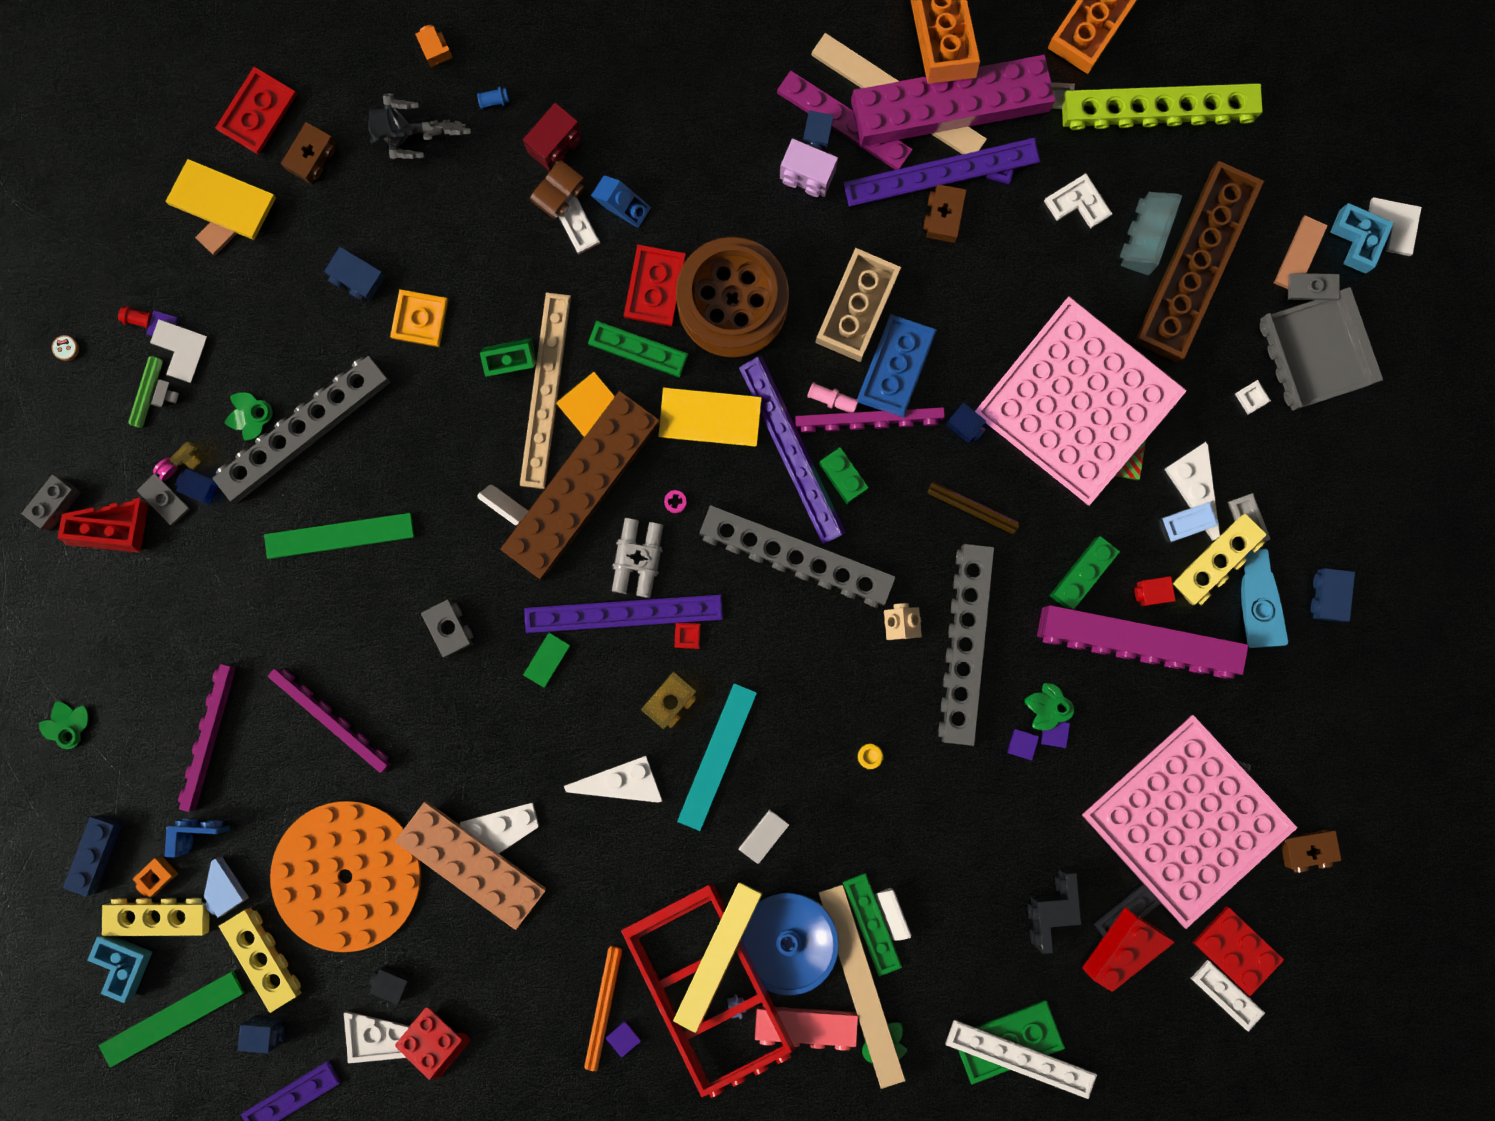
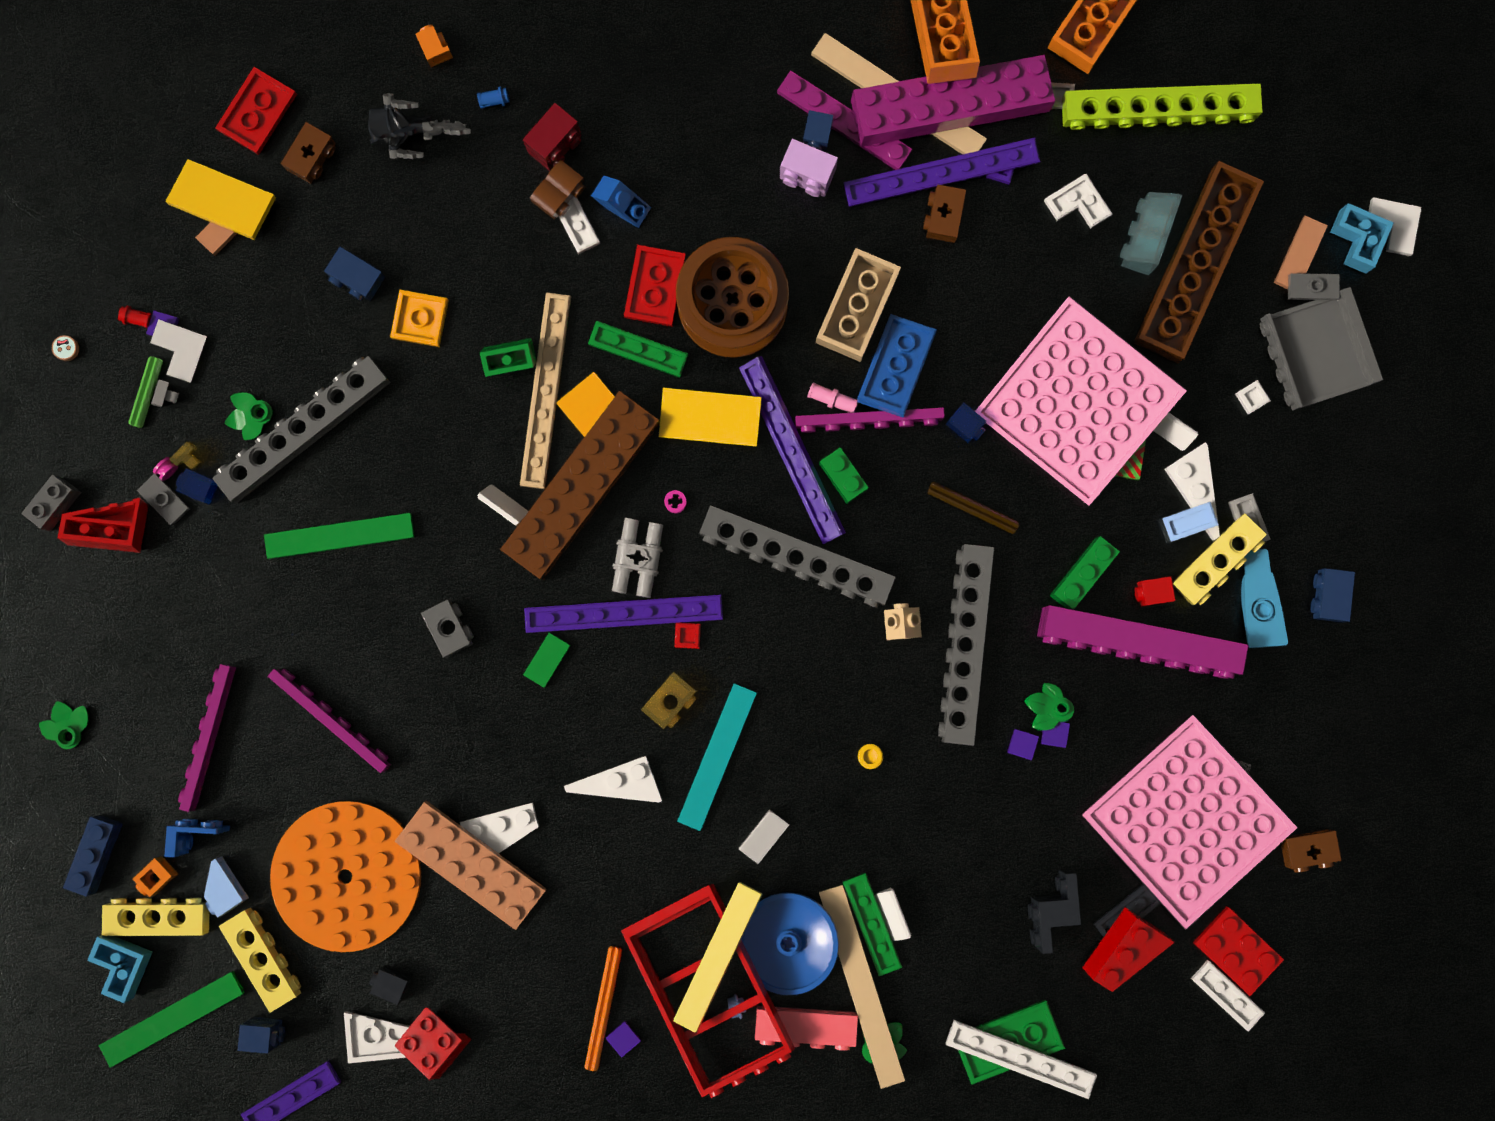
none -> white slope [1153,412,1198,451]

